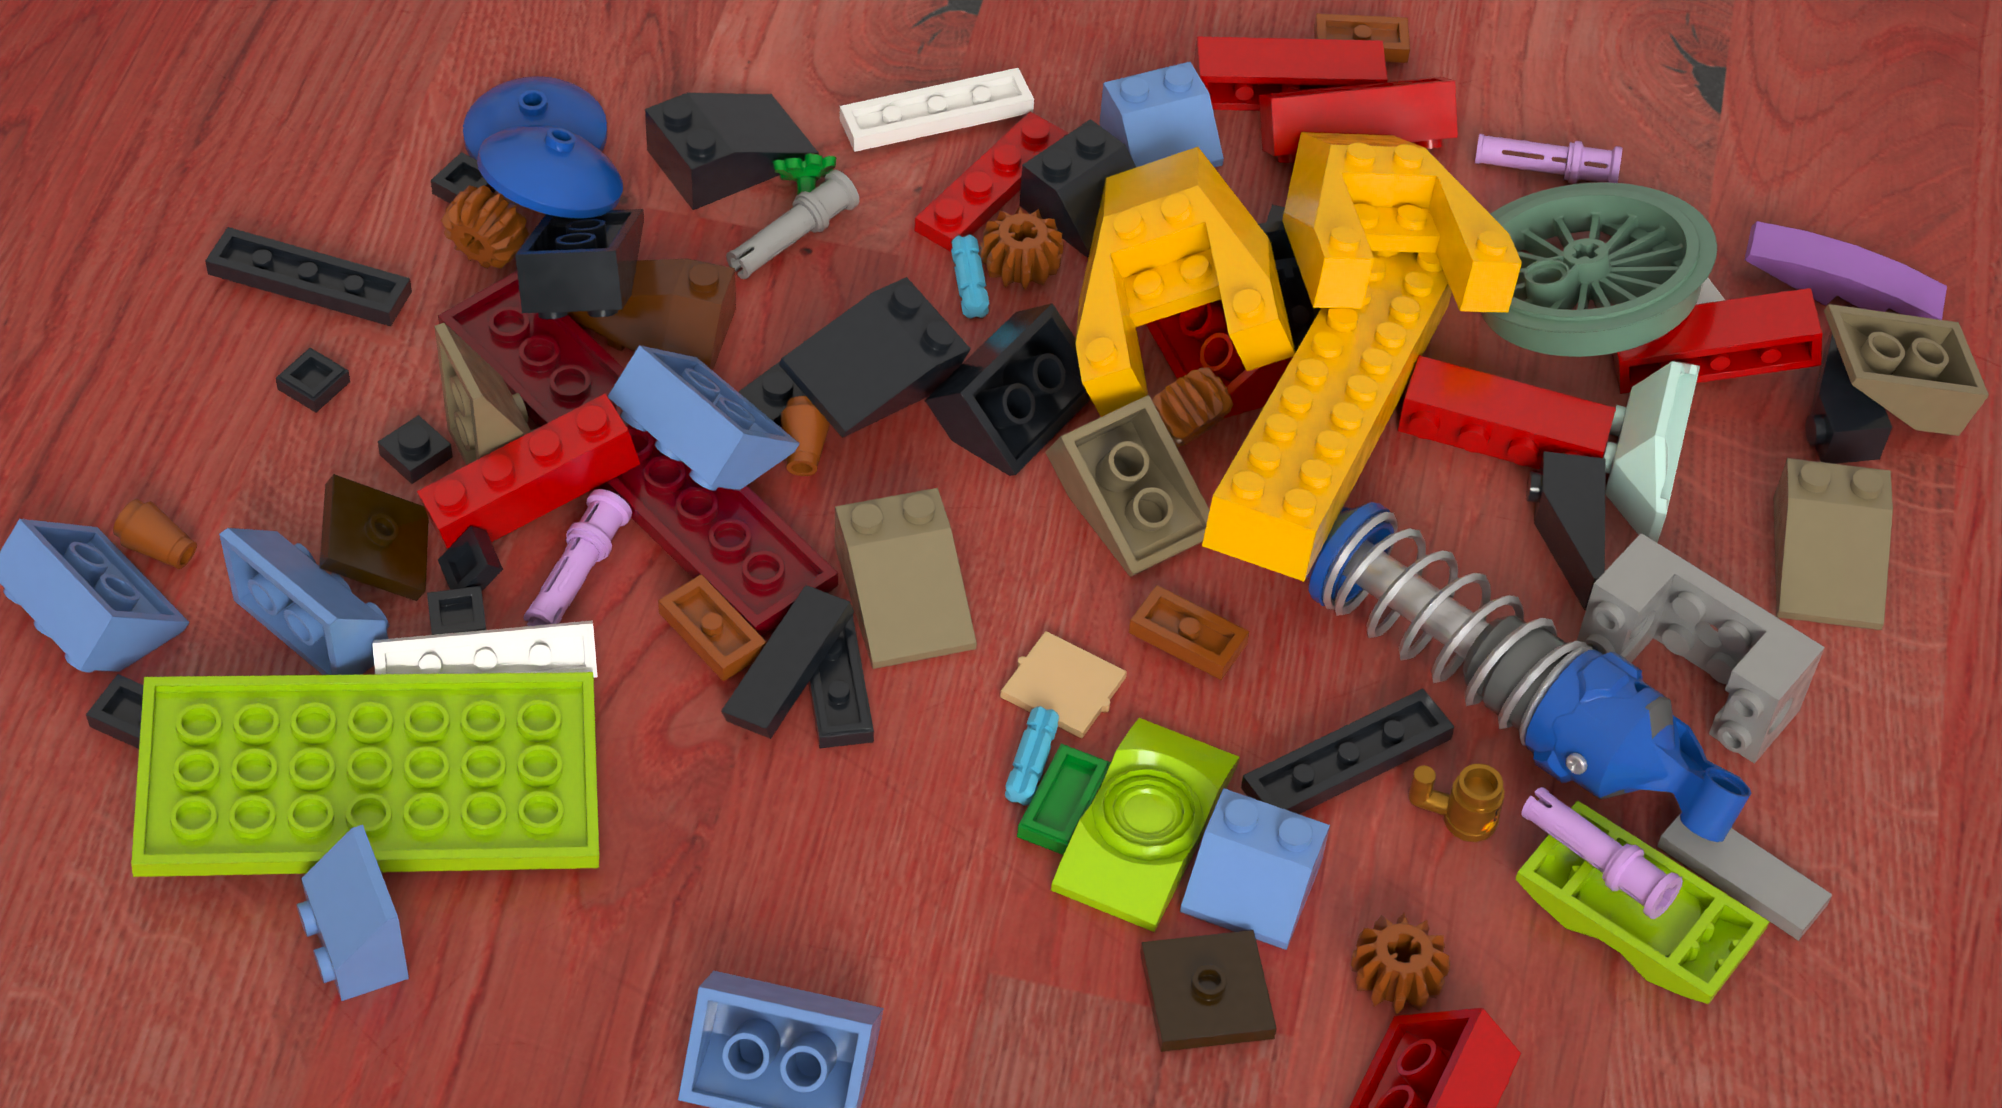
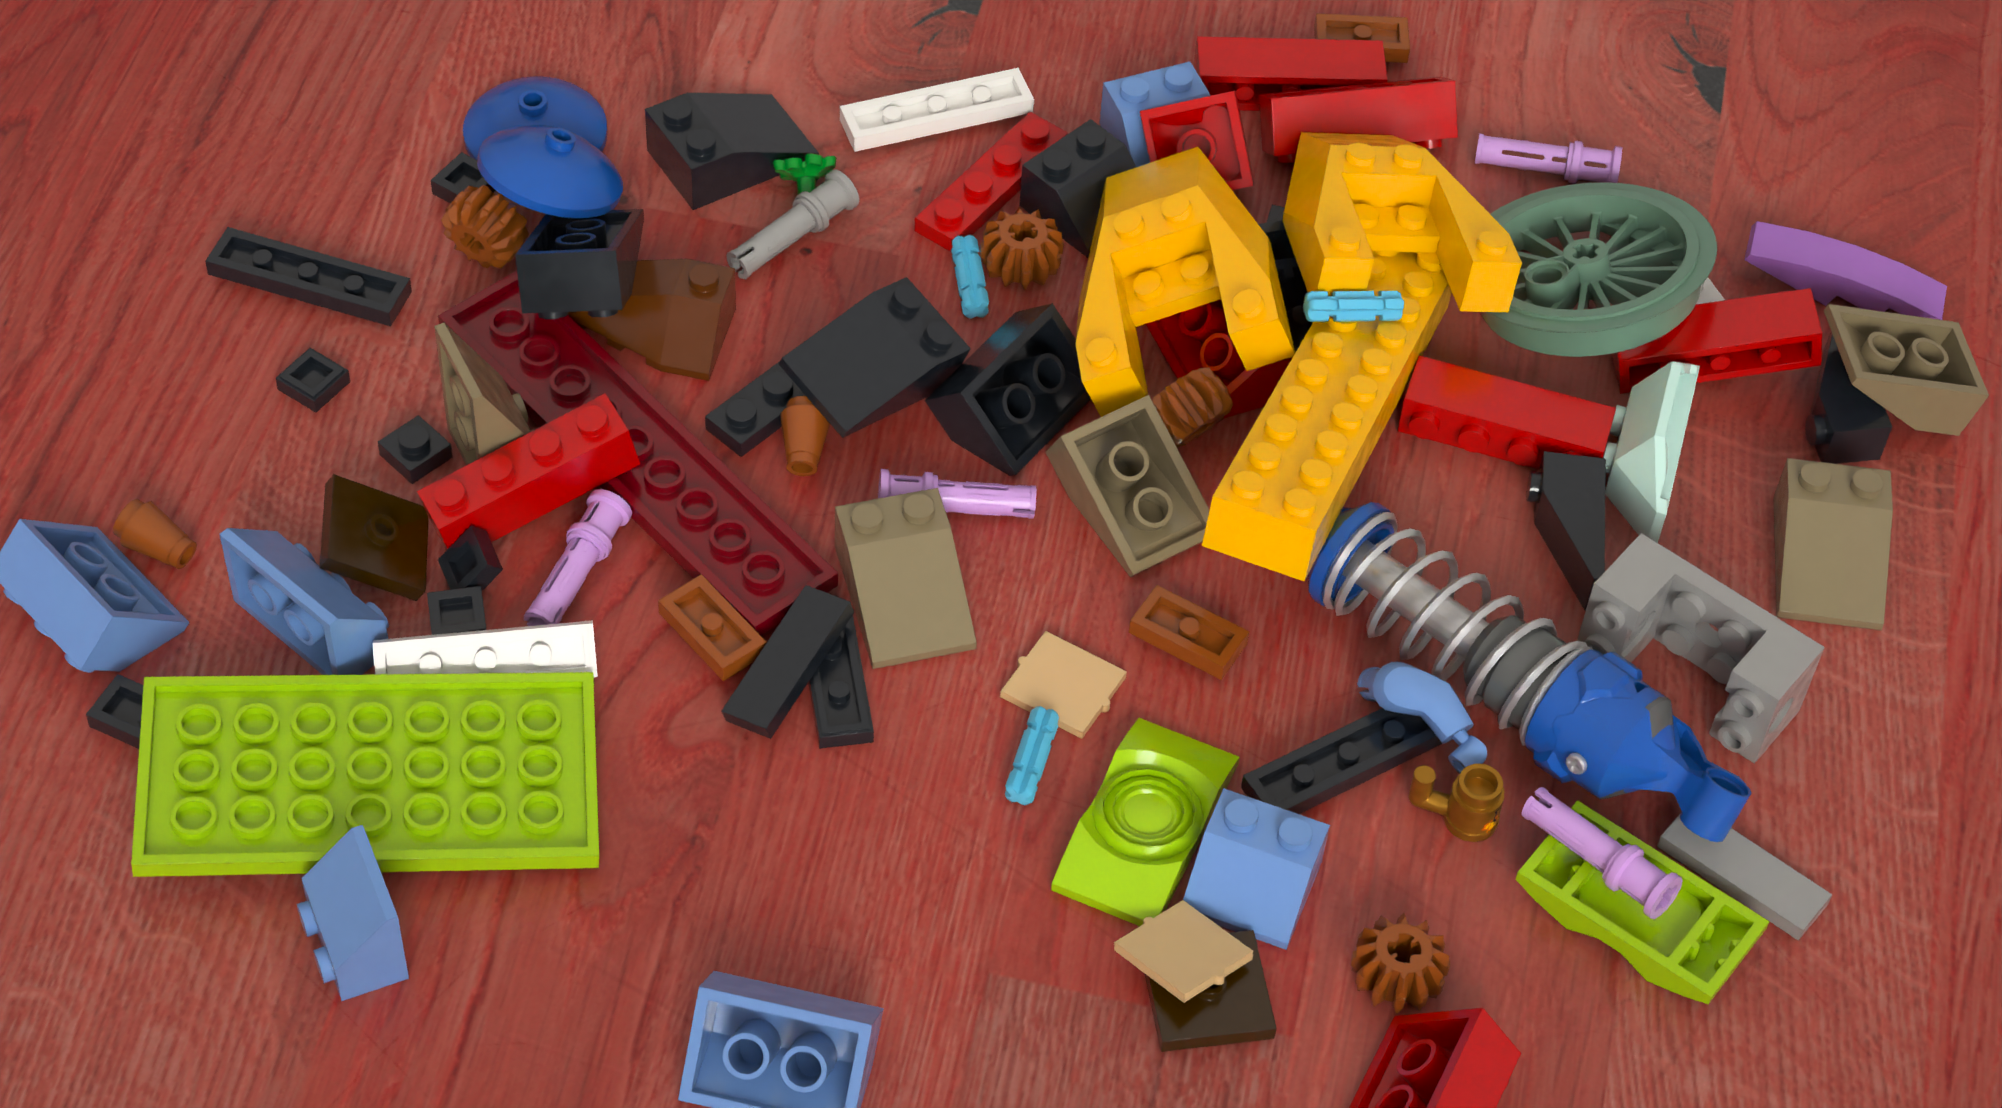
medium blue slope [608,345,800,491] -> none
green tile [1017,743,1111,855] -> none
none -> lavender pin [878,469,1036,519]
none -> tan piece [1114,900,1253,1003]
none -> red slope [1140,91,1254,190]
none -> medium azure axle [1303,291,1404,322]
none -> medium blue arm [1357,662,1487,773]

